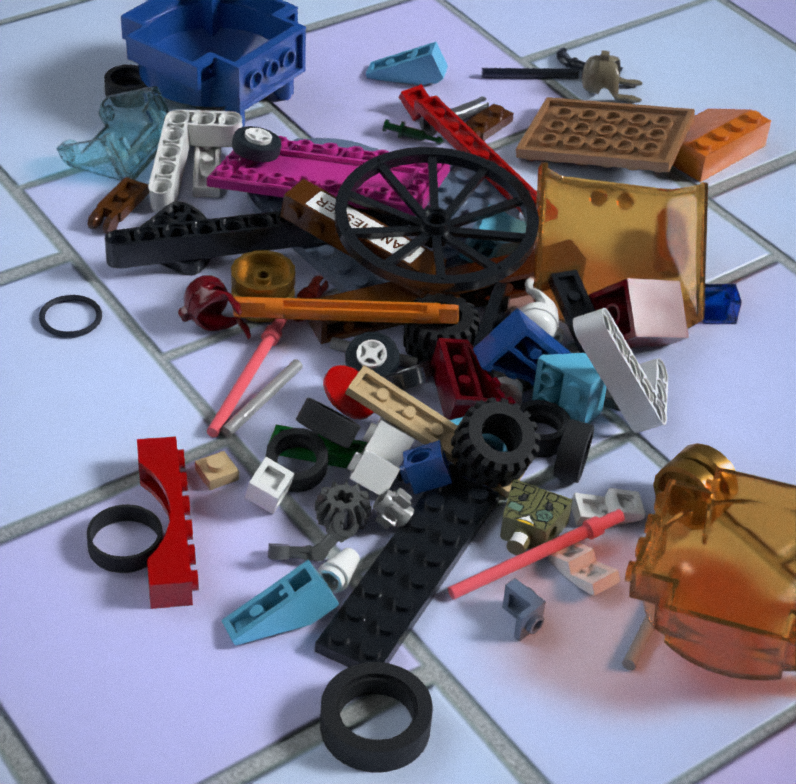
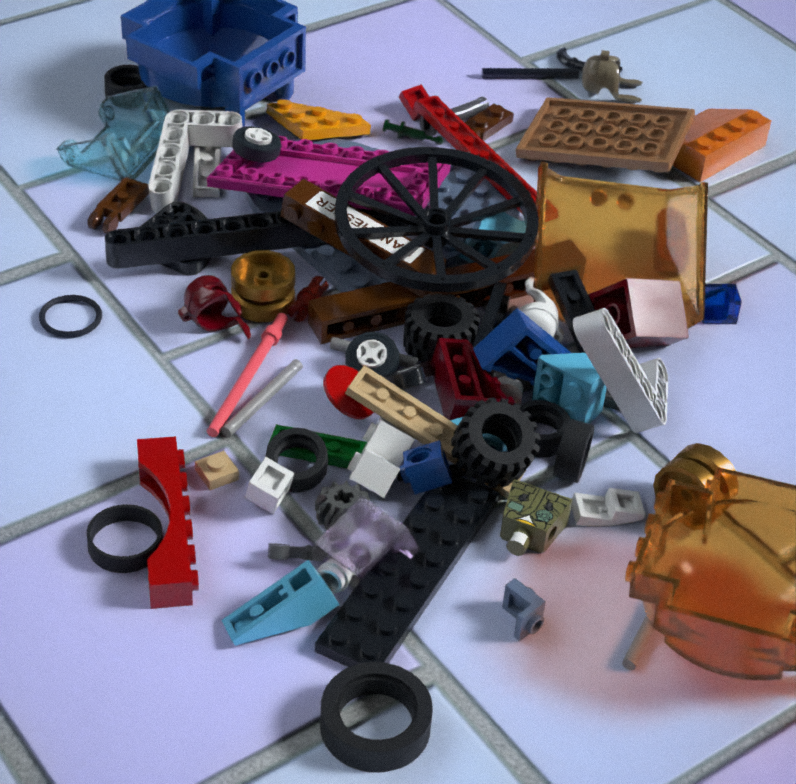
orange piece [233,296,459,324] -> none
black tyre [296,398,360,448] -> none
medium azure slope [366,42,448,85] -> none
light grey gear [373,488,414,530] -> none
coral bar [448,509,625,600] -> none
slope [548,542,620,596] -> none
none -> light orange plate [266,99,371,140]
none -> clear purple bracket [316,496,420,578]

